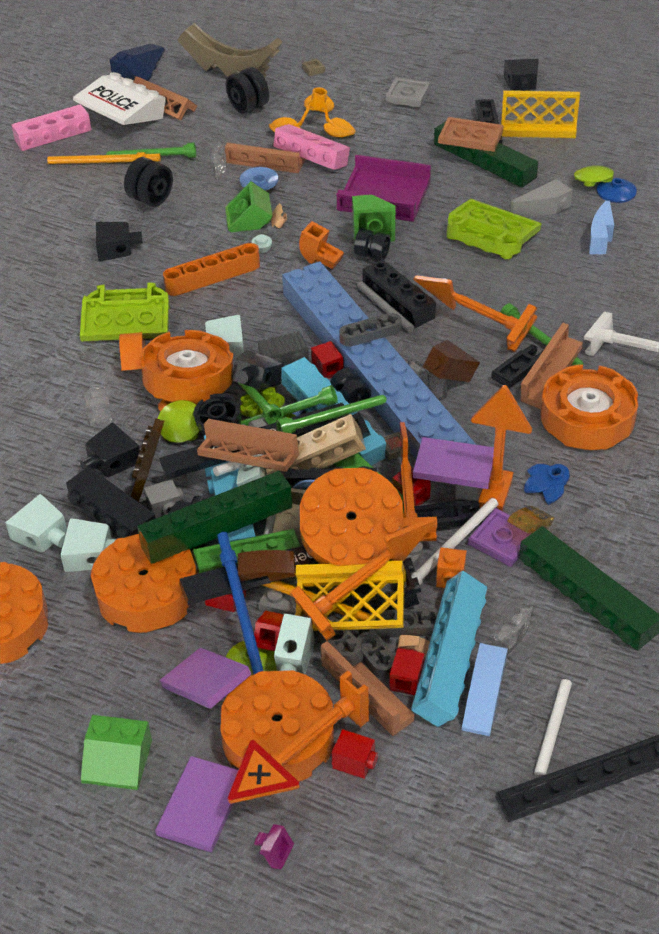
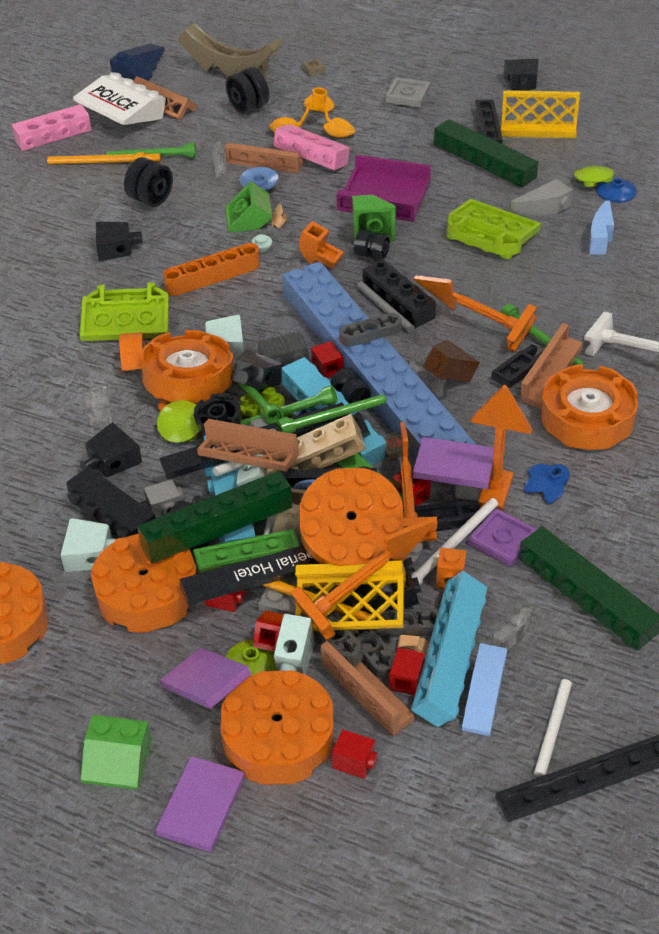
light aqua torso [5,494,67,552] -> none
dark brown wing [130,418,164,502] -> none
blue bar [217,532,264,675] -> none
orange piece [228,671,369,804] -> none
reddish brown slope [238,550,296,581] -> none
magenta tile [254,824,294,870] -> none
nougat tile [438,117,504,152] -> none
clear yellow slope [507,506,555,534] -> none

